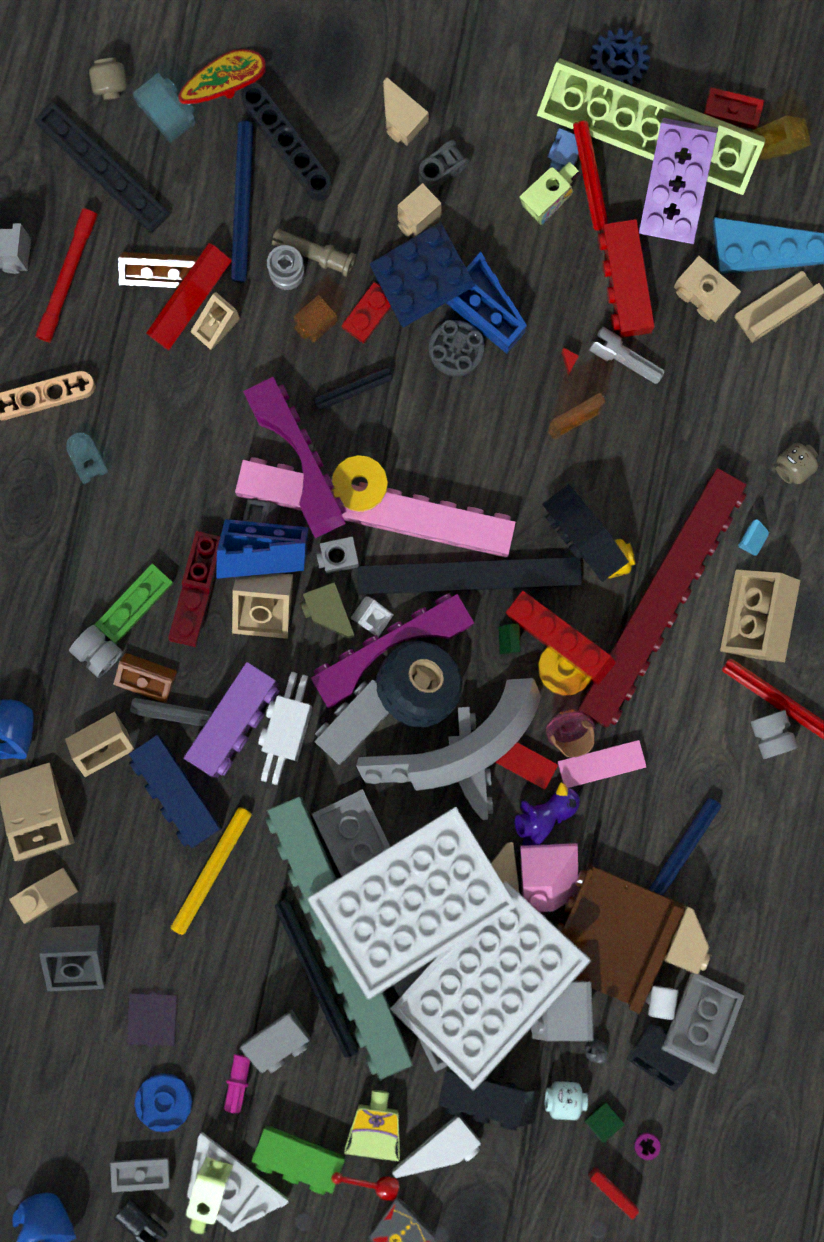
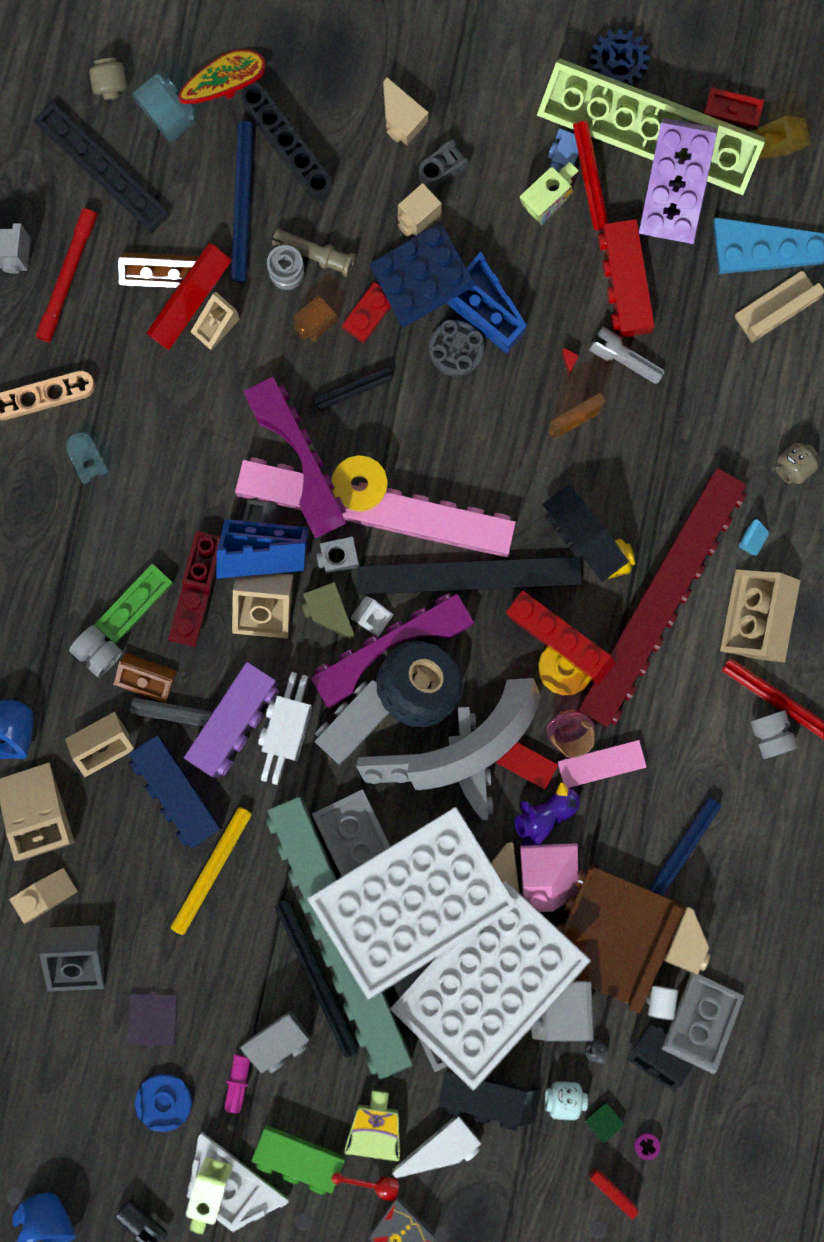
light grey plate [110,1157,170,1192] -> none
dark green tile [499,624,521,654] -> none
tan brick [674,256,741,323] -> none

